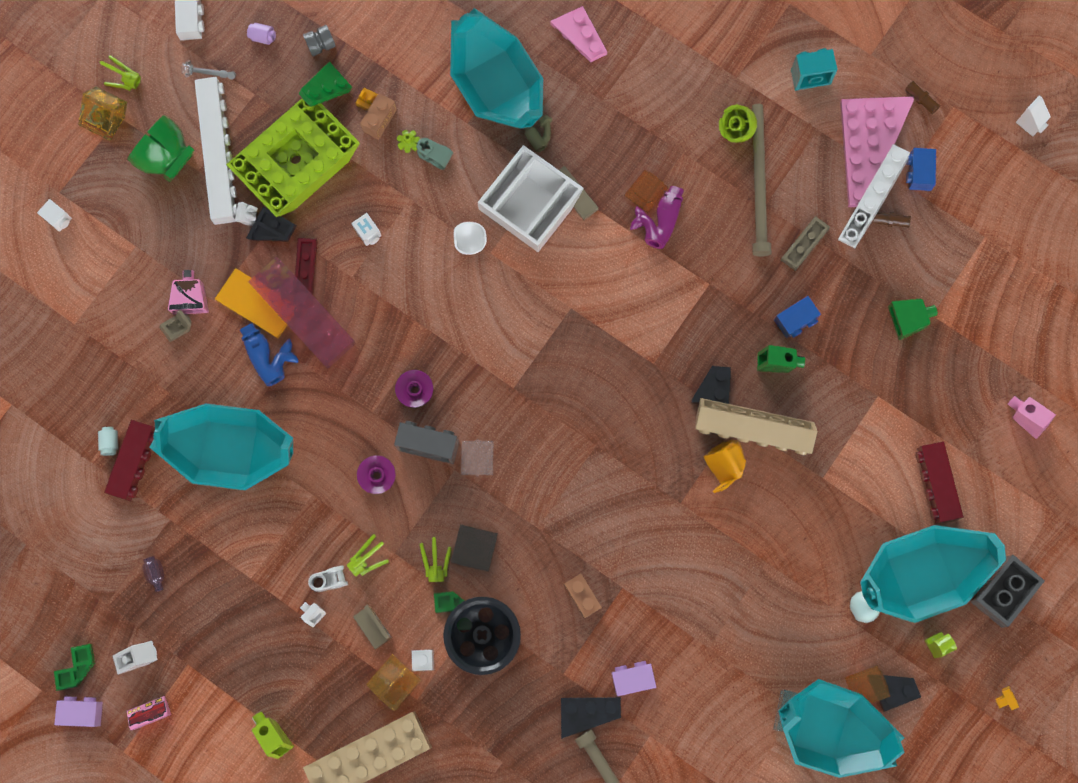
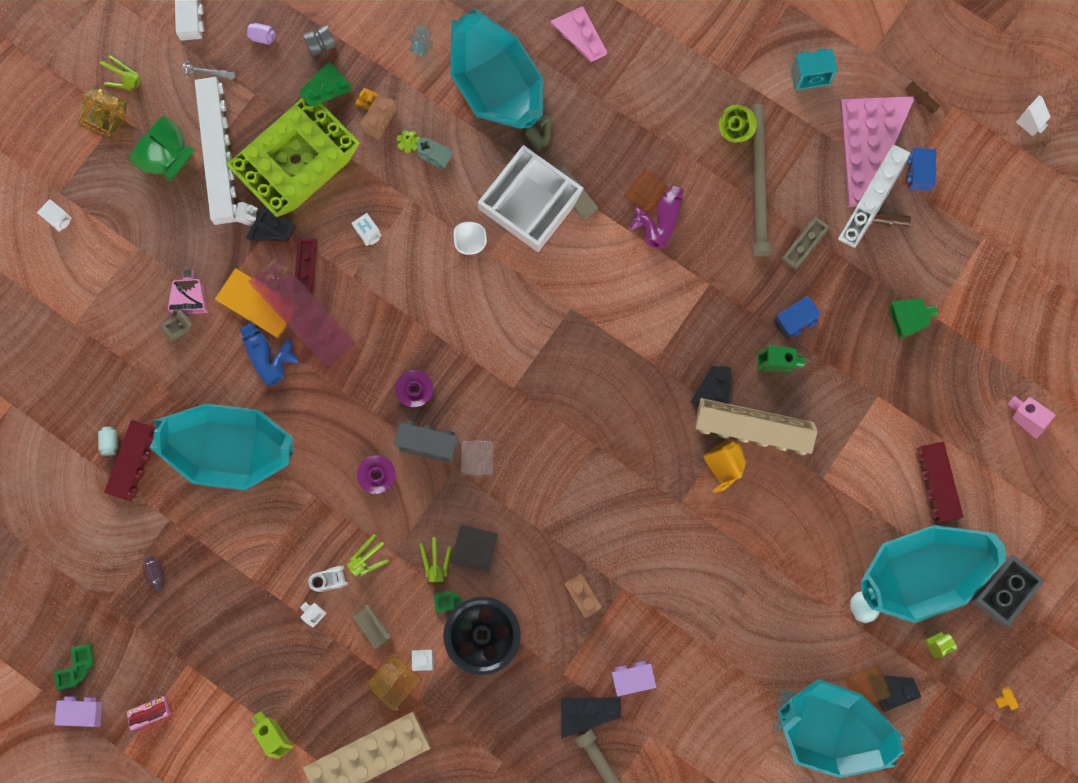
white slope [113,641,157,674] -> none
none -> clear light blue hips [408,25,433,57]

